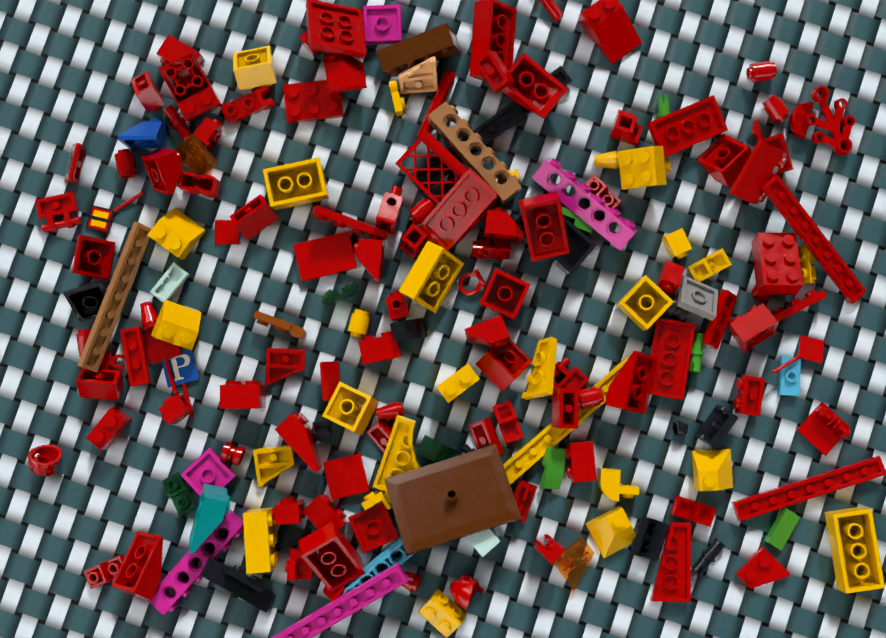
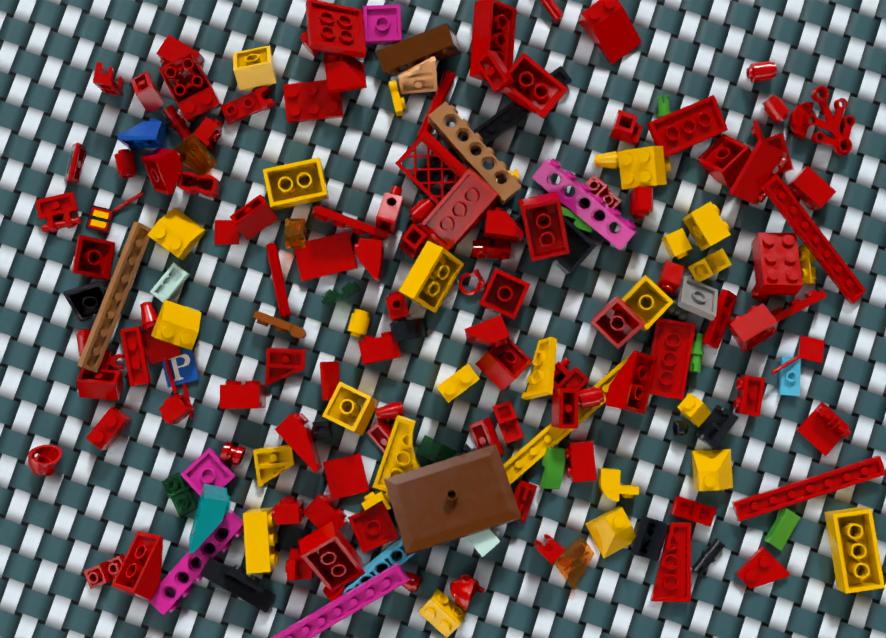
none -> red hinge [93,62,124,96]
none -> red axle [266,243,291,318]
none -> clear orange brick [284,218,307,249]
none -> red slope [590,296,646,349]
none -> red brick [630,186,653,219]
none -> yellow brick [677,393,711,427]
none -> yellow brick [682,201,731,251]
none -> red brick [787,166,836,211]

